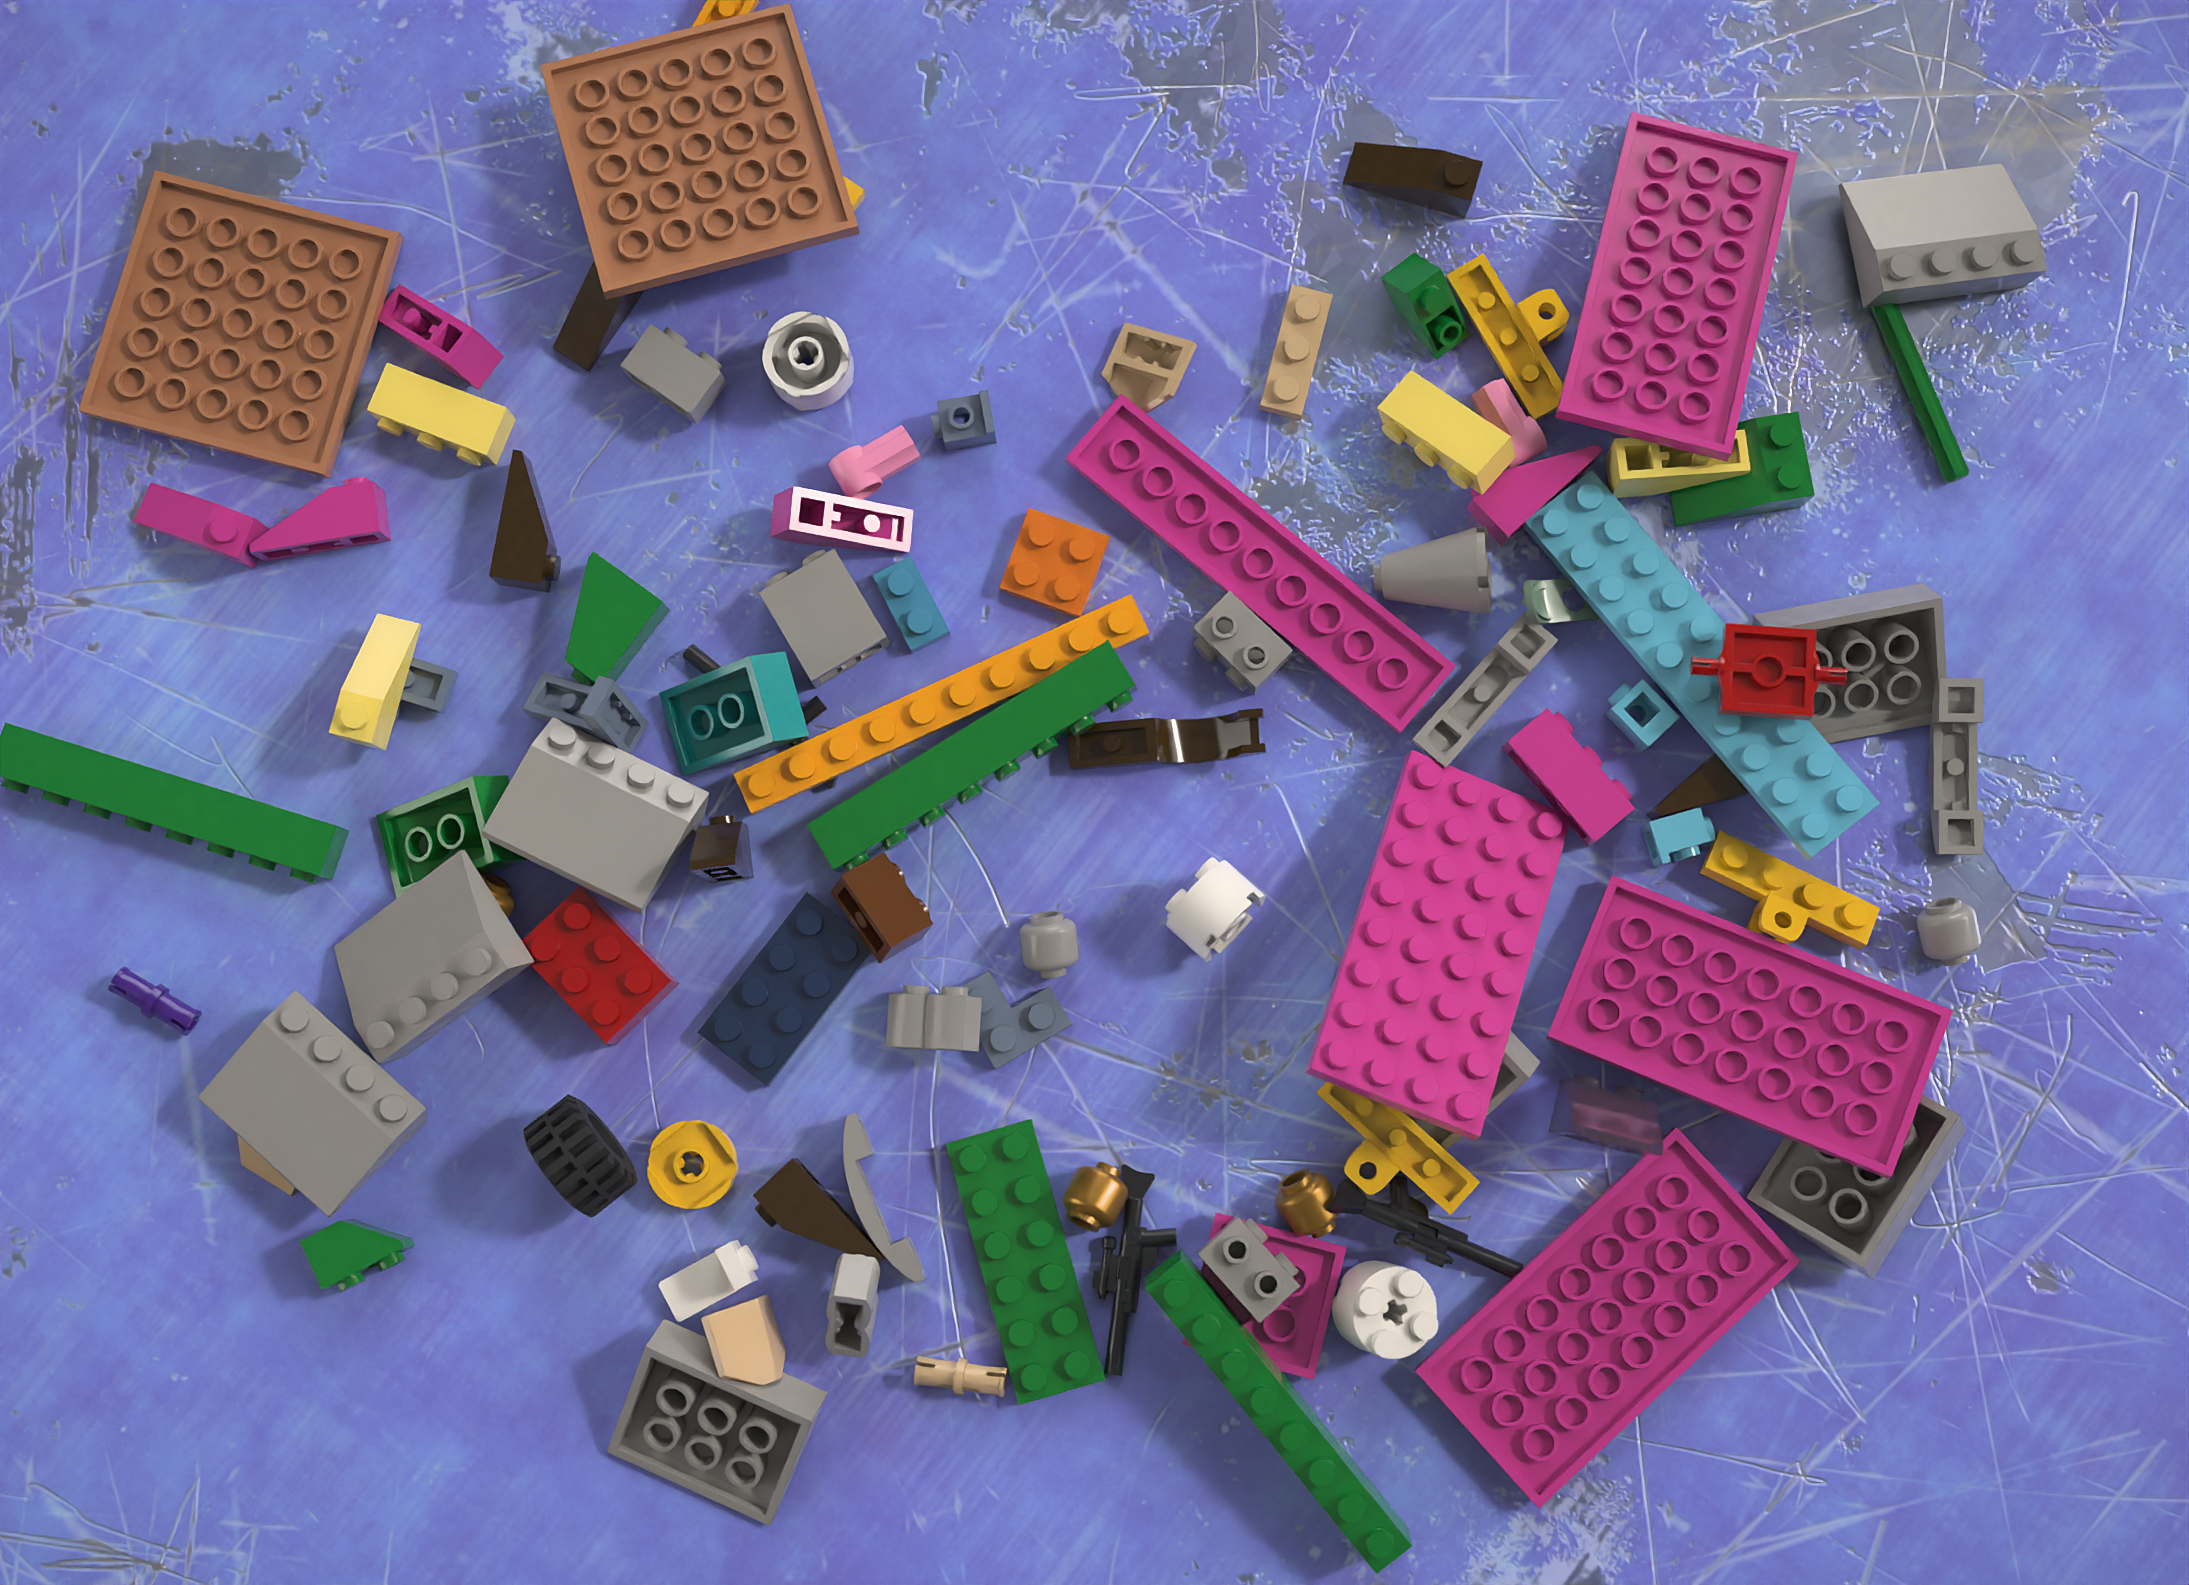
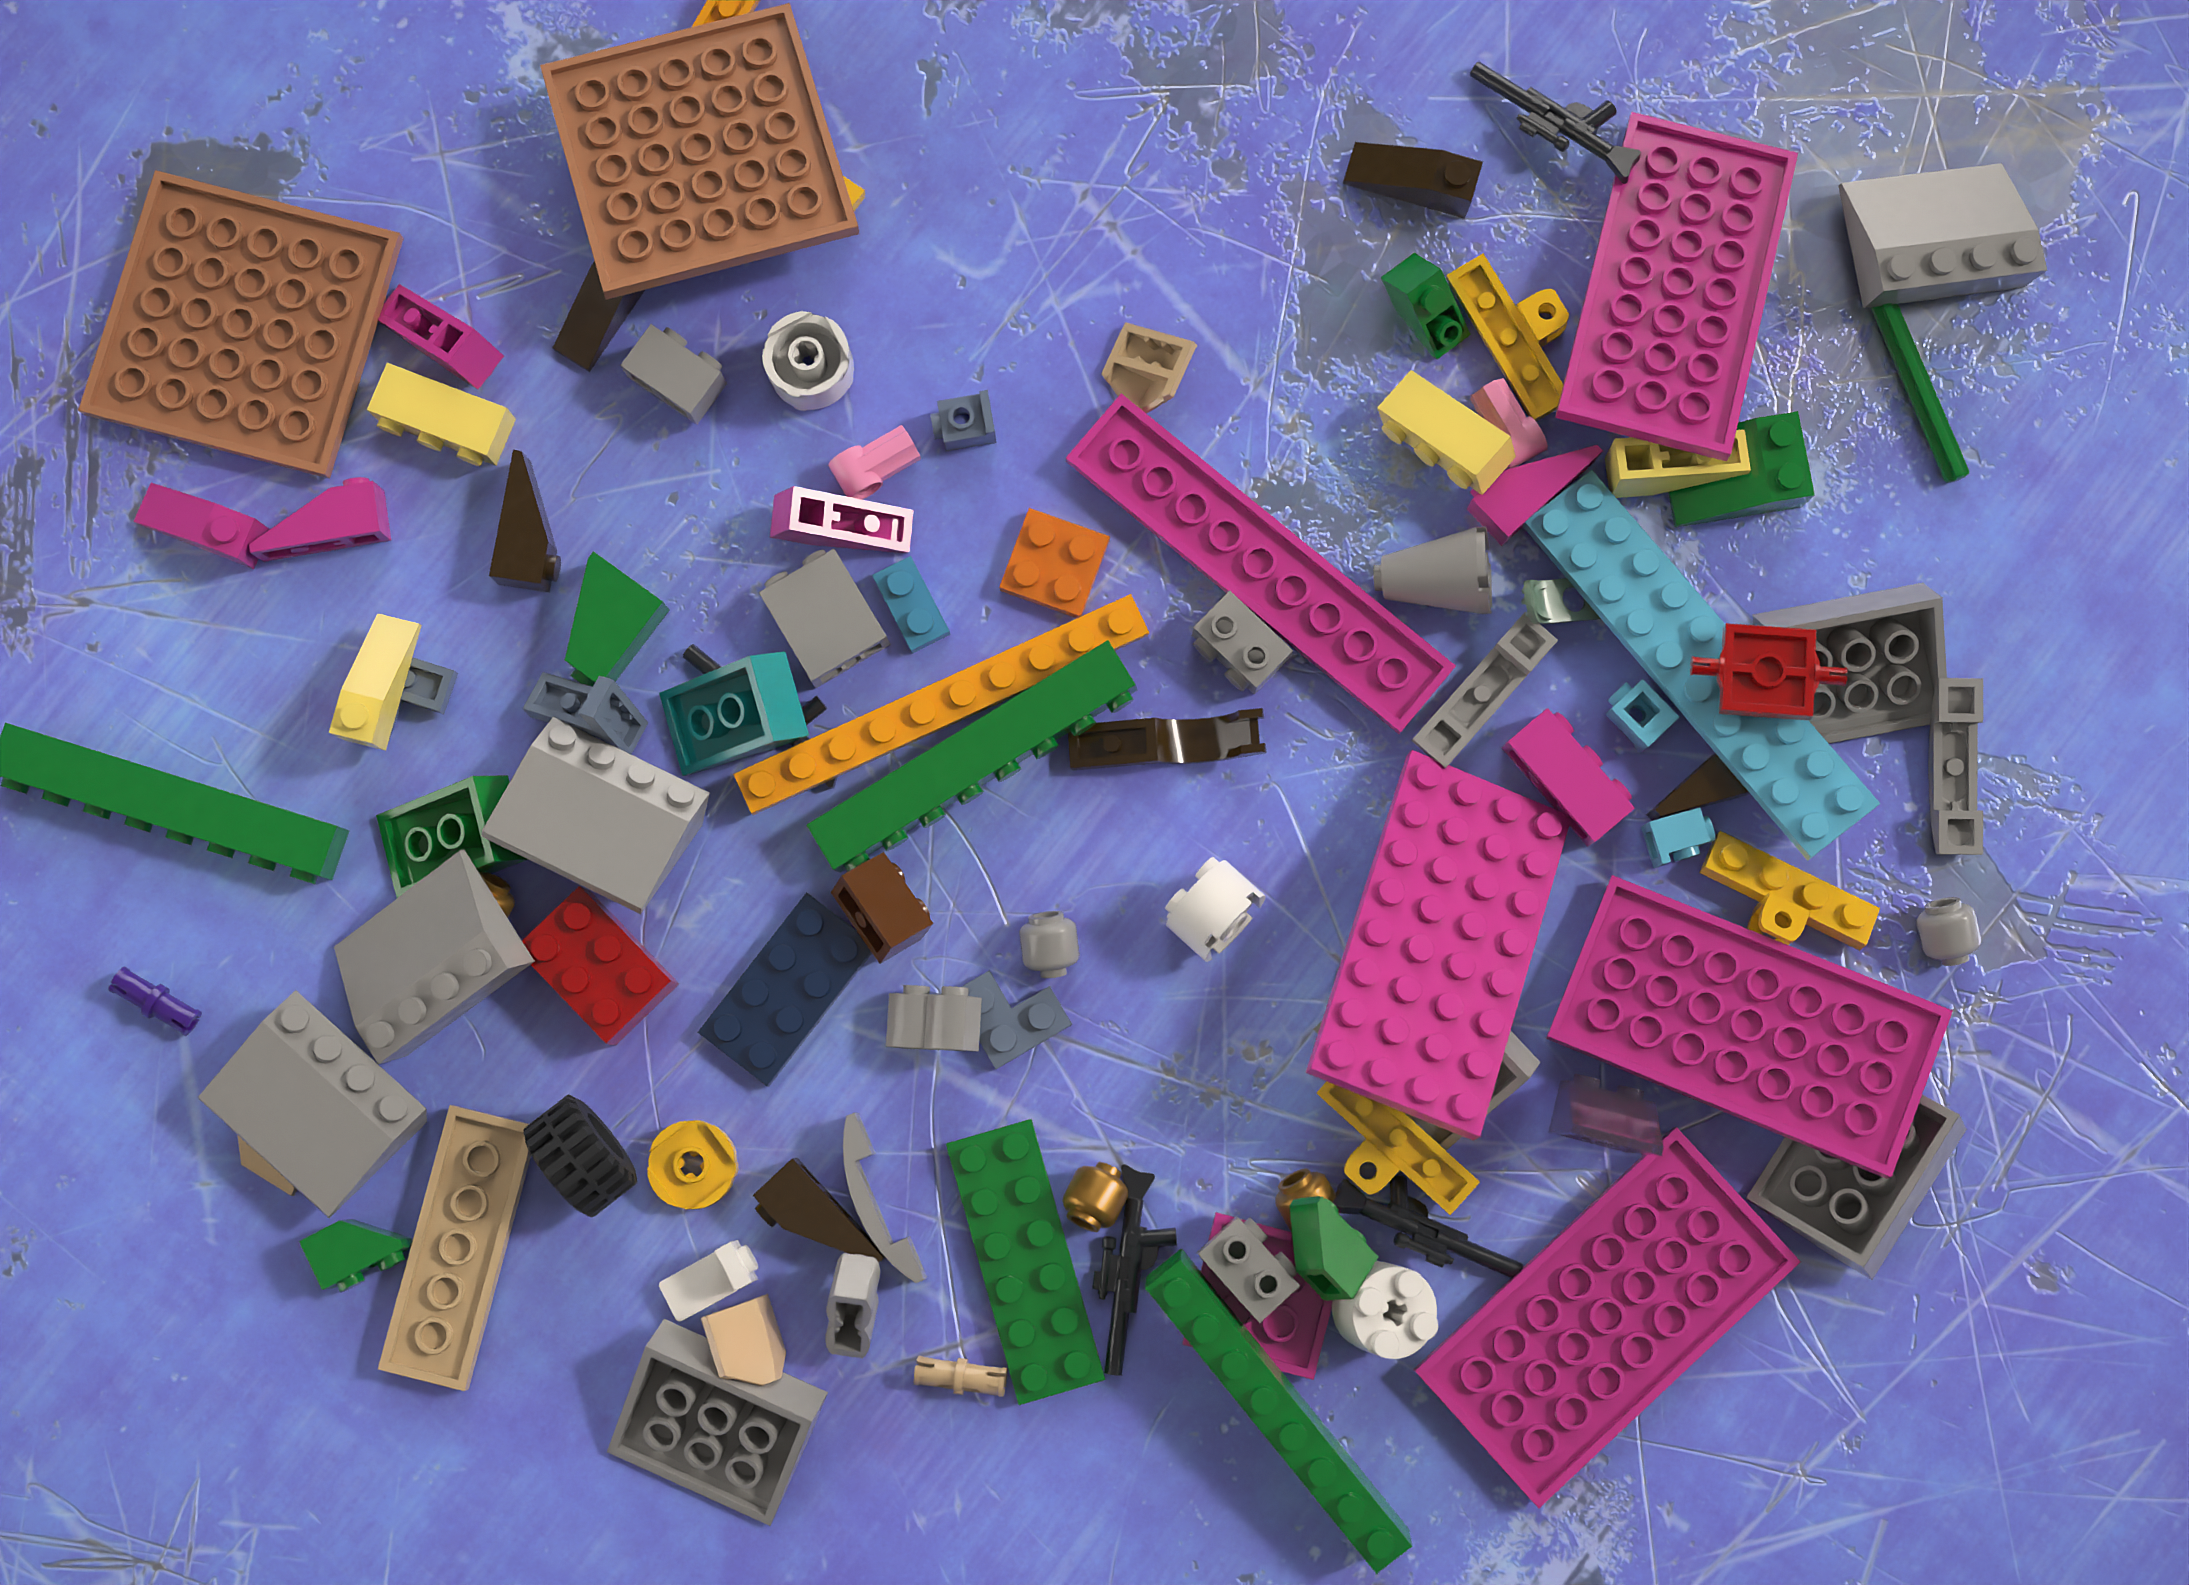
dark brown slope [689,815,754,883] -> none
tan plate [1259,284,1333,420] -> none
none -> tan plate [378,1105,531,1391]
none -> green slope [1290,1196,1378,1301]
none -> black piece [1470,61,1641,184]

